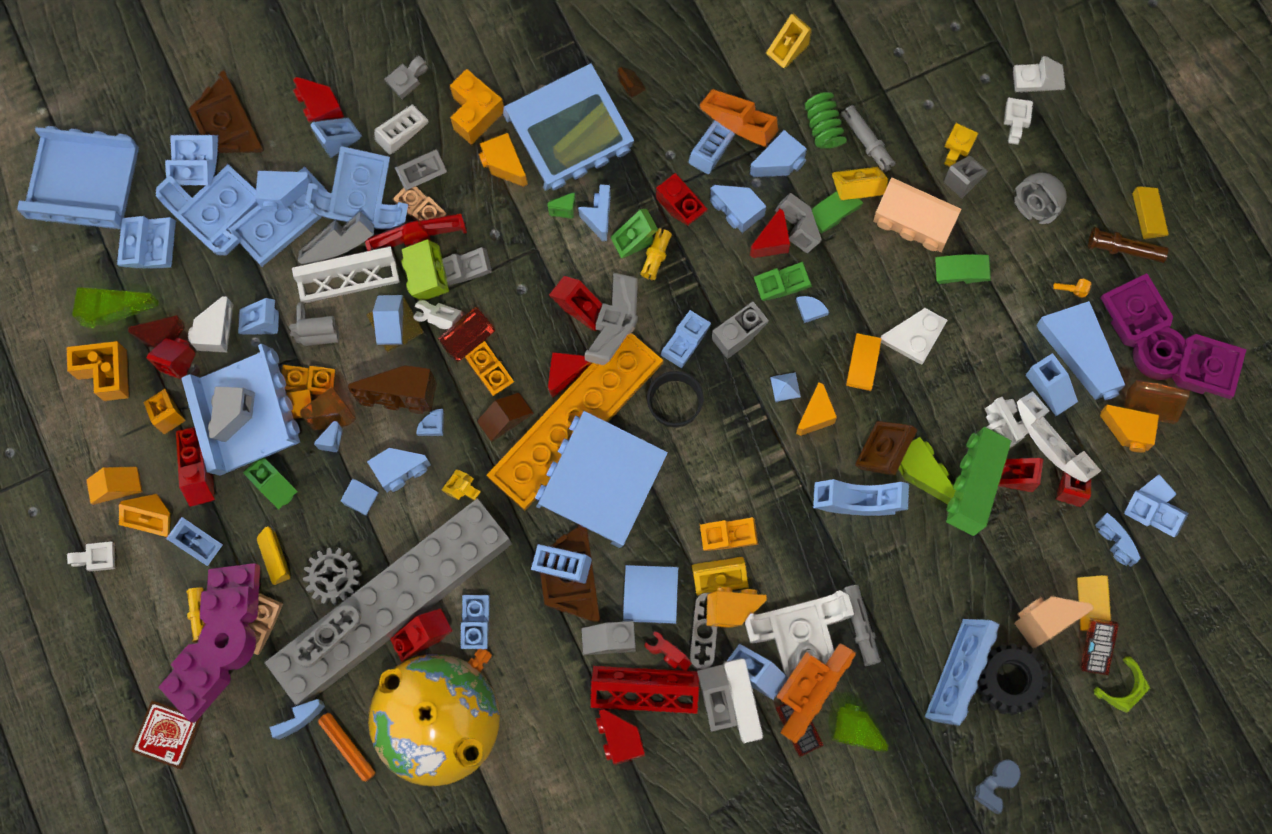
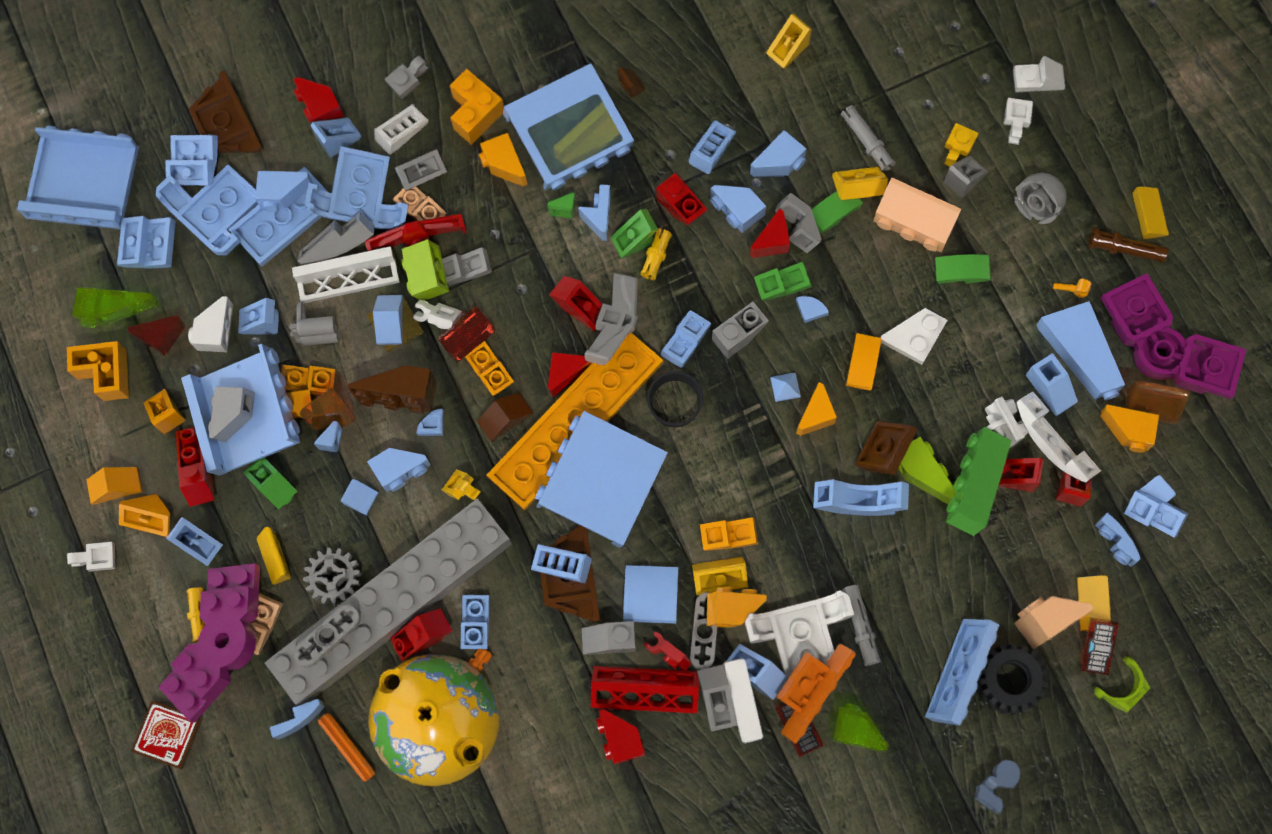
red slope [146,338,196,380] -> none
orange slope [700,89,778,147] -> none
bright green piece [805,92,846,149] -> none

